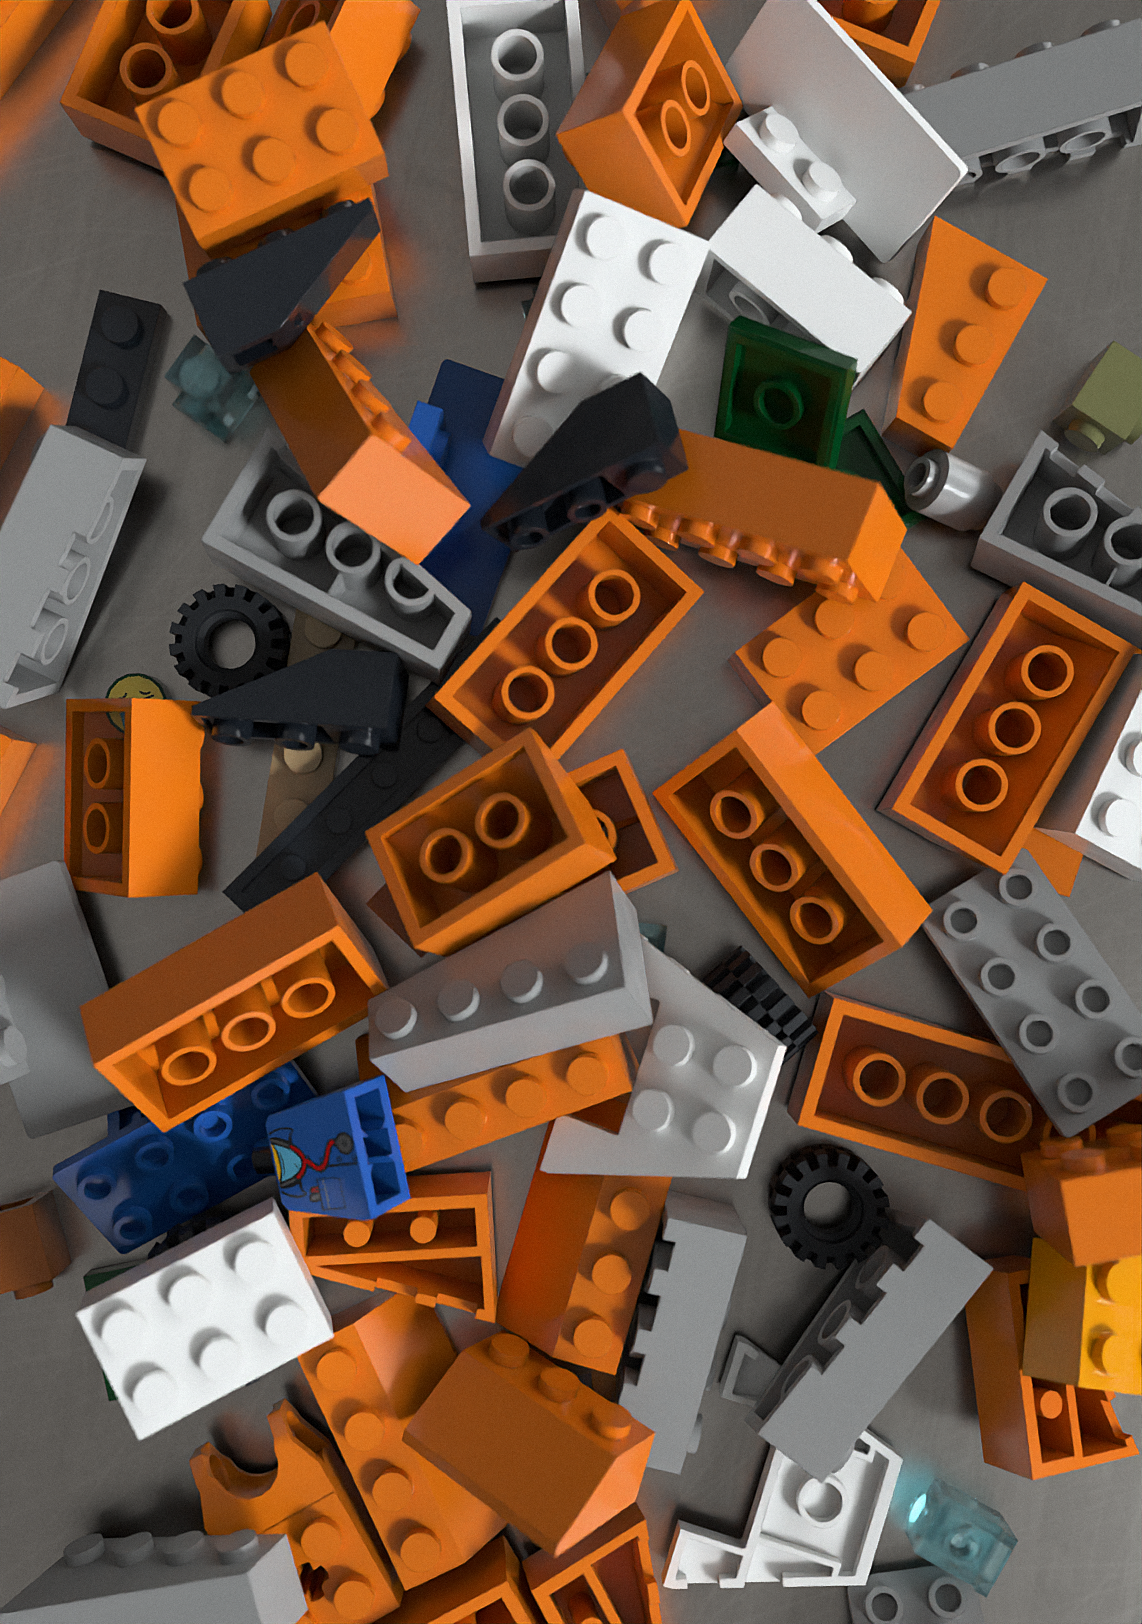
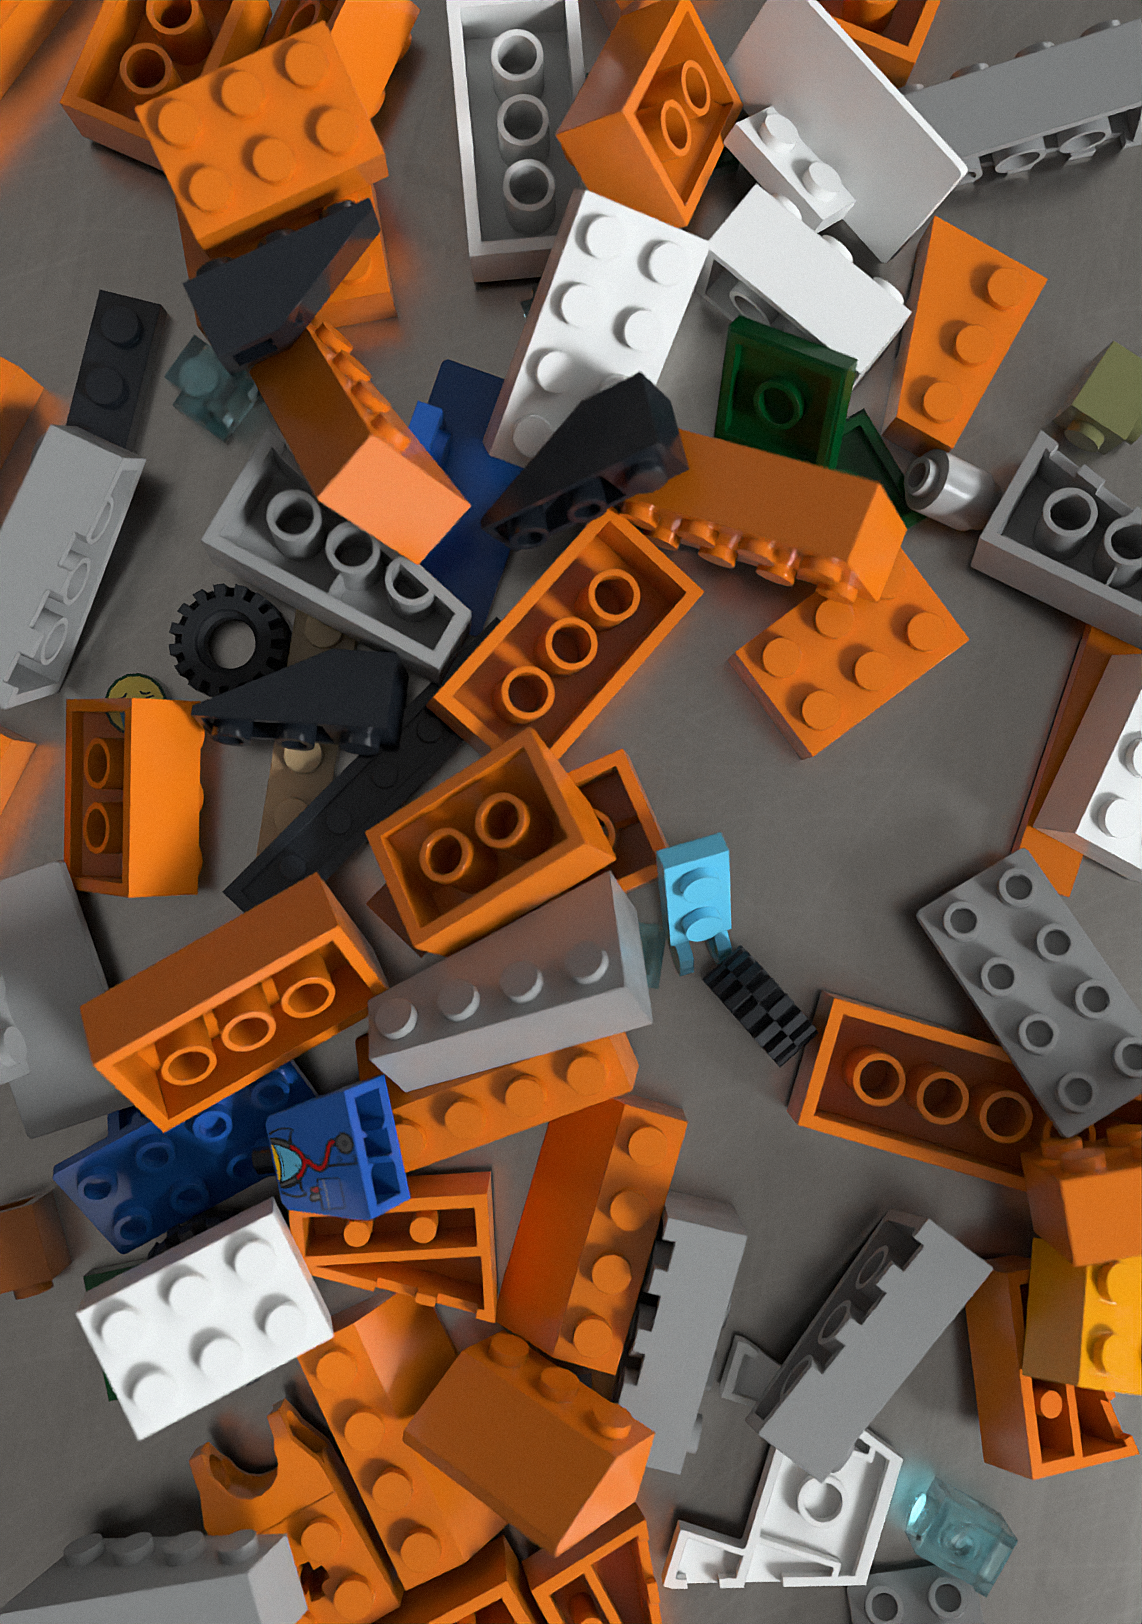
white wing [540,933,787,1178] -> none
orange brick [652,701,933,998] -> none
black tyre [768,1144,890,1270] -> none
orange slope [877,581,1137,875] -> none
none -> medium azure hinge [656,832,732,976]

